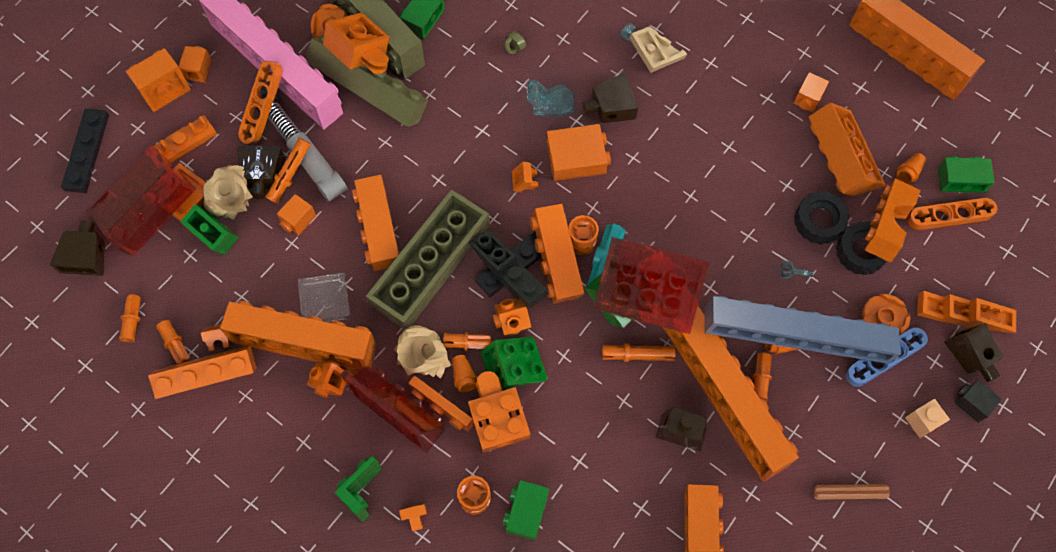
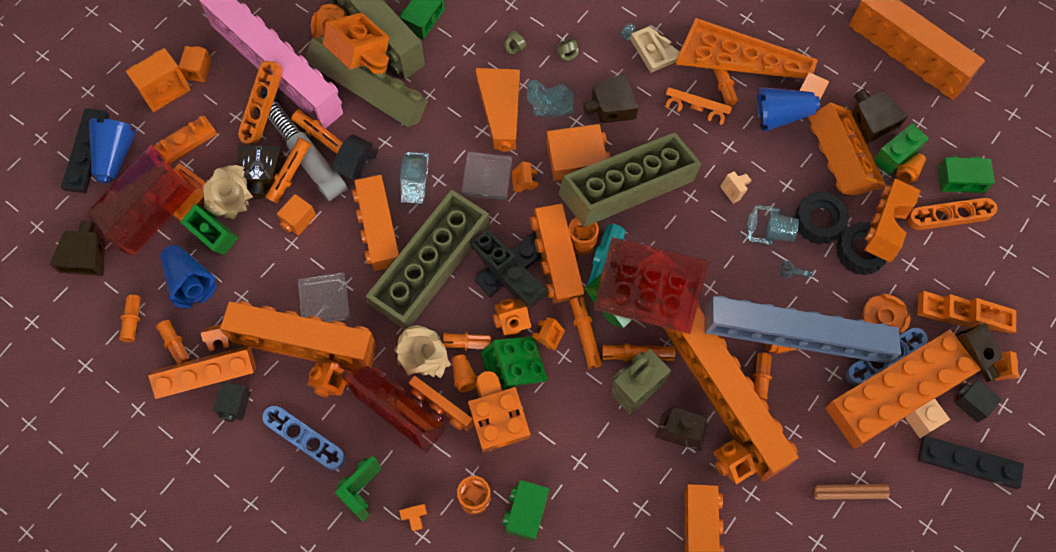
none -> blue cone [89,118,136,183]
none -> blue cone [160,245,217,308]
none -> pearl dark grey brick [213,382,251,422]
none -> medium blue beam [262,406,345,470]
none -> orange pin [291,109,343,154]
none -> black brick [332,134,379,179]
none -> clear light blue brick [400,152,429,204]
none -> clear plate [462,152,512,200]
none -> orange slope [476,68,520,152]
none -> orange tile [532,317,565,351]
none -> olive tile [556,38,579,61]
none -> olive brick [558,132,702,227]
none -> orange pin [569,297,603,369]
none -> olive brick [610,349,671,415]
none -> orange plate [666,87,732,125]
none -> orange wing [675,18,818,79]
none -> orange axle [713,69,738,106]
none -> orange brick [713,439,757,485]
none -> light nougat tile [720,171,752,204]
none -> clear light blue piece [746,204,799,245]
none -> blue cone [757,87,820,132]
none -> orange brick [825,329,981,449]
none -> dark brown torso [852,88,908,144]
none -> green brick [874,123,929,176]
none -> black plate [918,436,1024,489]
none -> orange tile [994,351,1020,381]

